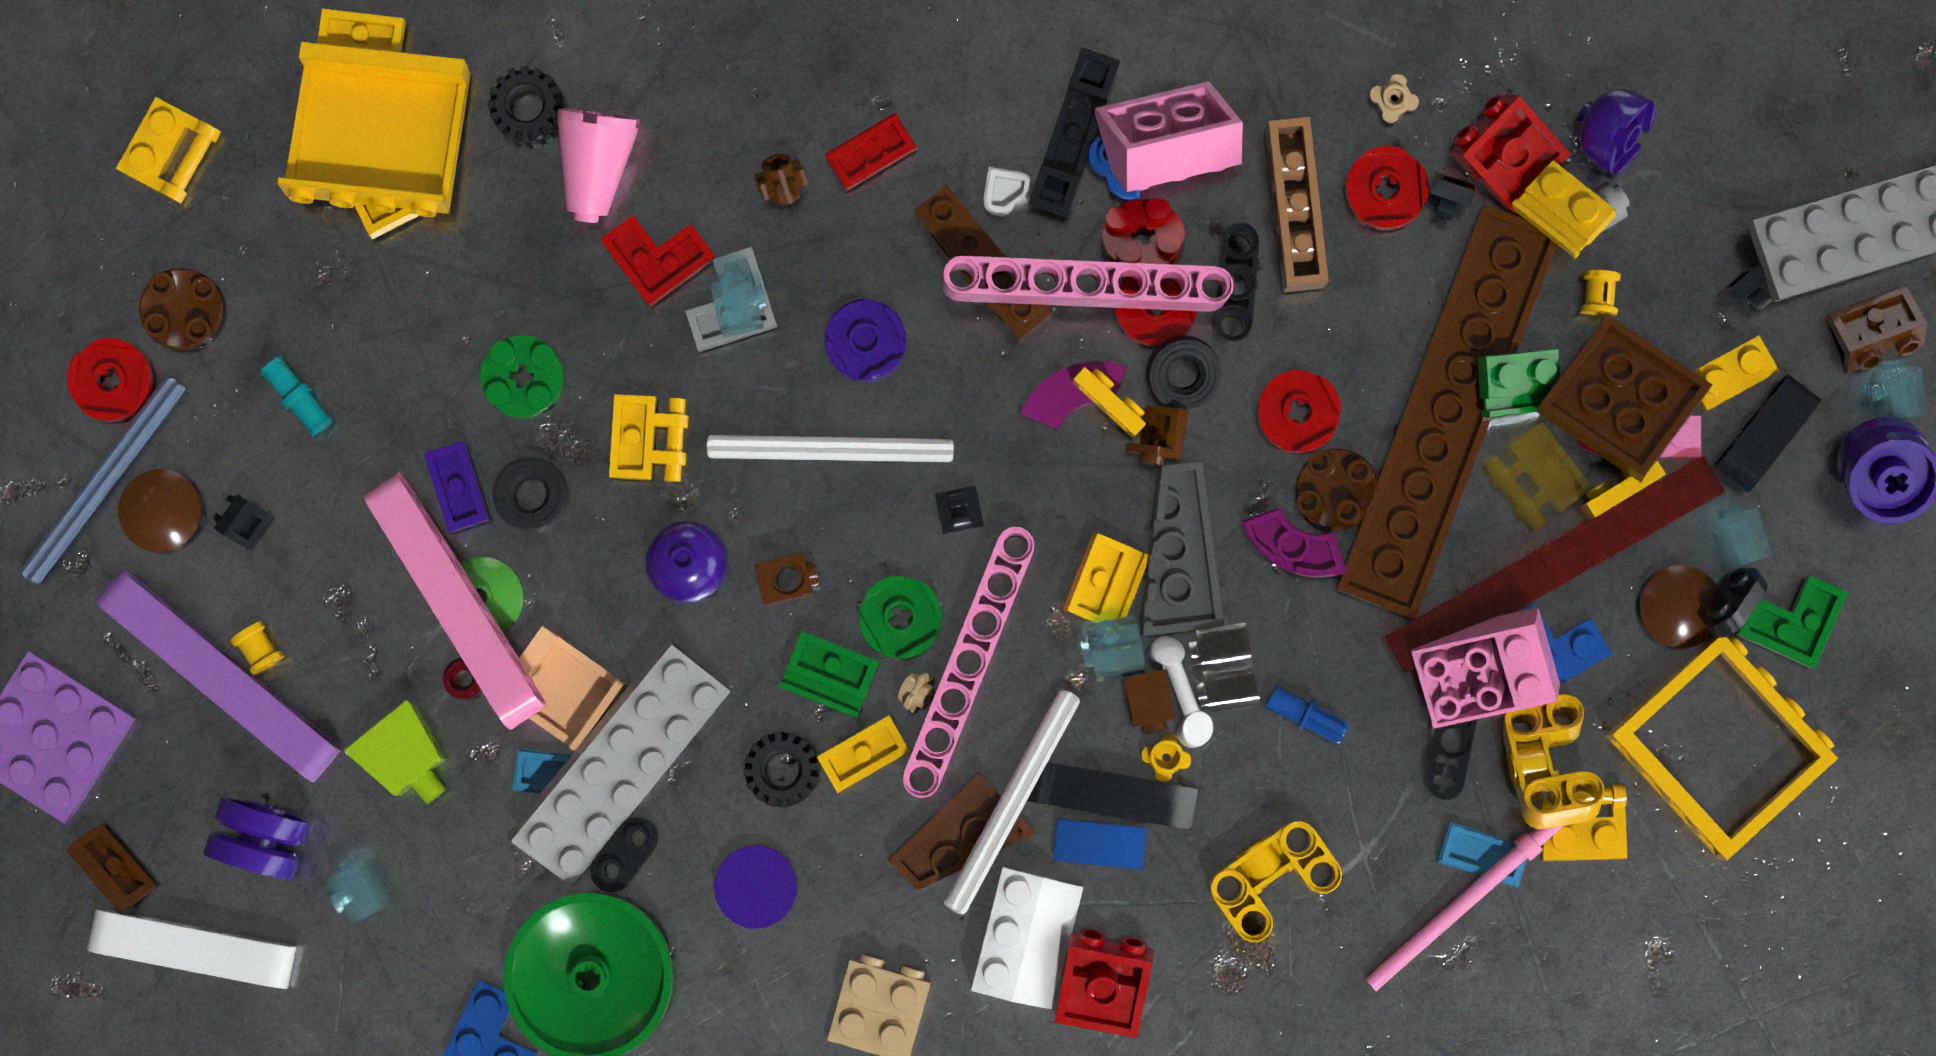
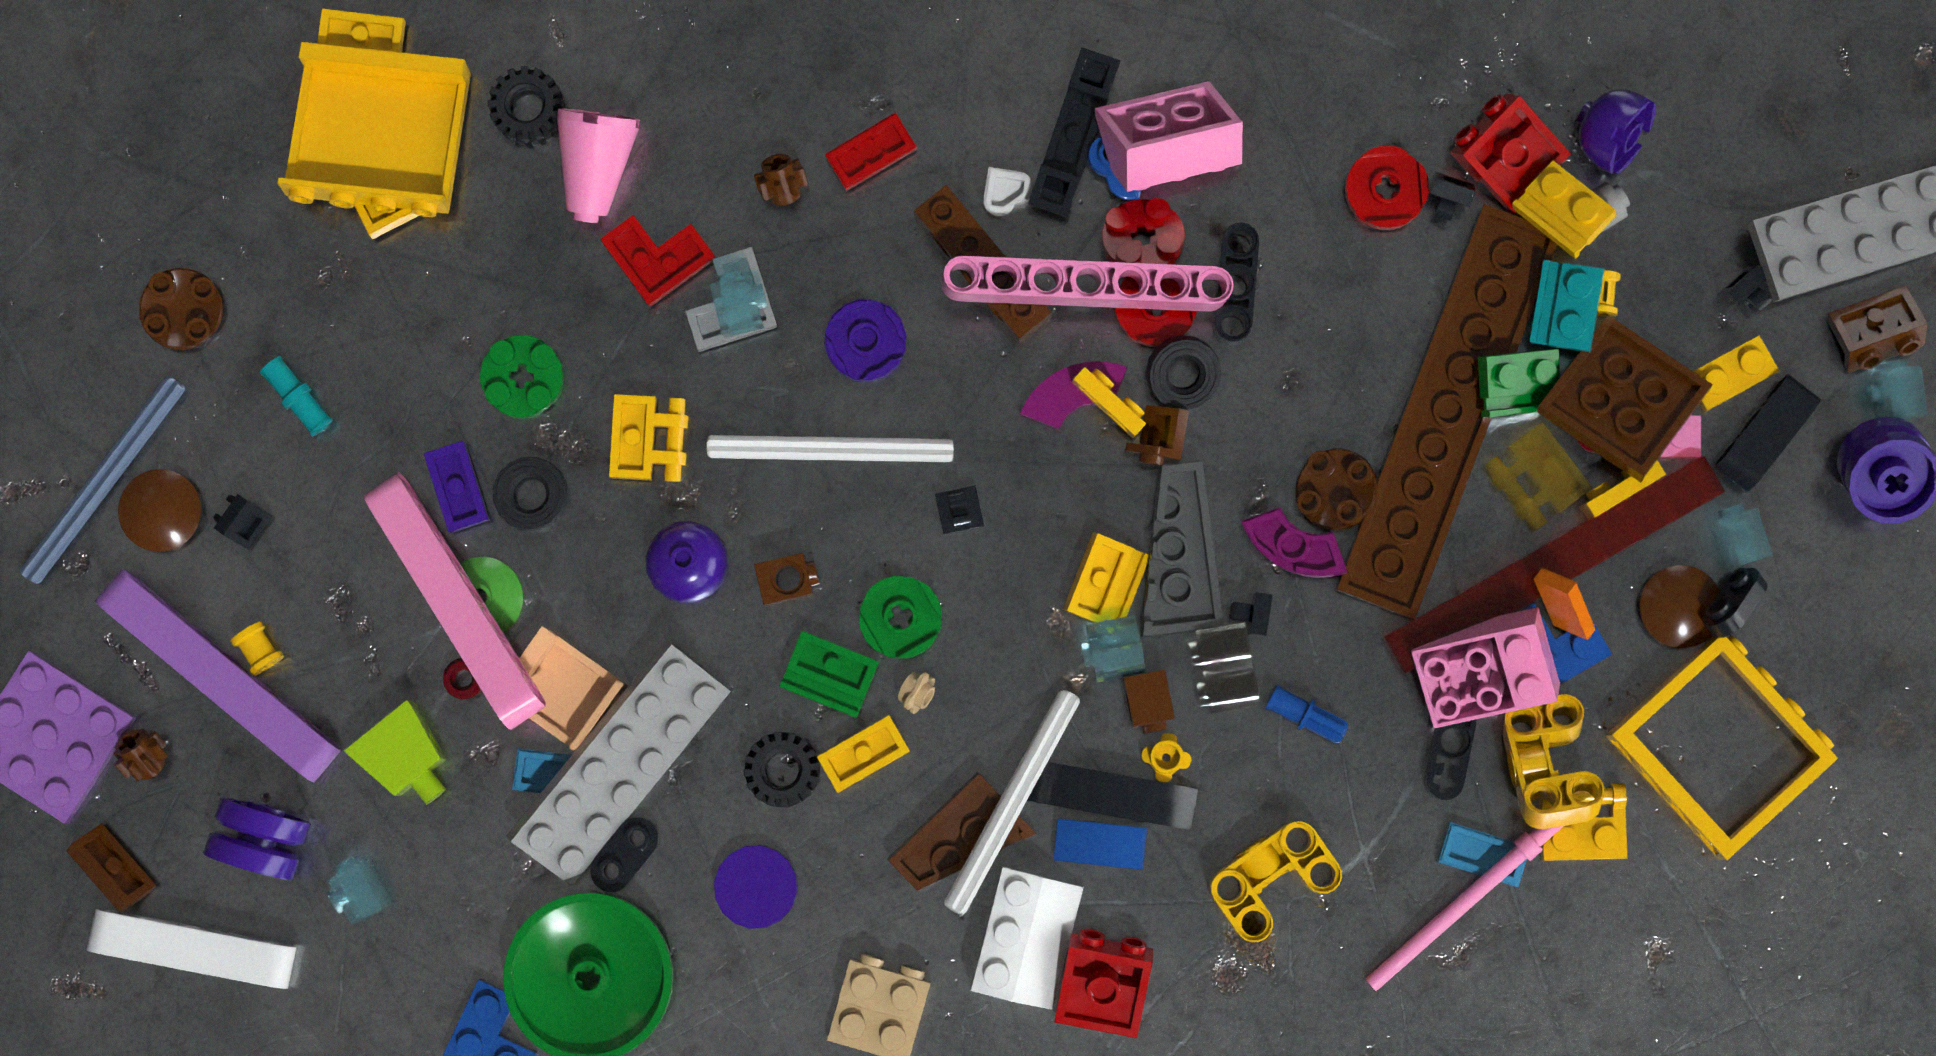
red plate [66,338,153,422] -> none
yellow plate [116,97,221,204] -> none
bright pink beam [903,526,1034,798] -> none
white bar [1146,635,1213,748] -> none
red plate [1257,369,1341,453] -> none
medium nougat brick [1265,117,1329,293] -> none
tan plate [1370,74,1419,123] -> none
green plate [1735,575,1848,669] -> none
none -> reddish brown gear [113,728,167,781]
none -> black tile [1229,592,1273,638]
none -> teal plate [1530,260,1605,353]
none -> orange tile [1534,568,1596,641]

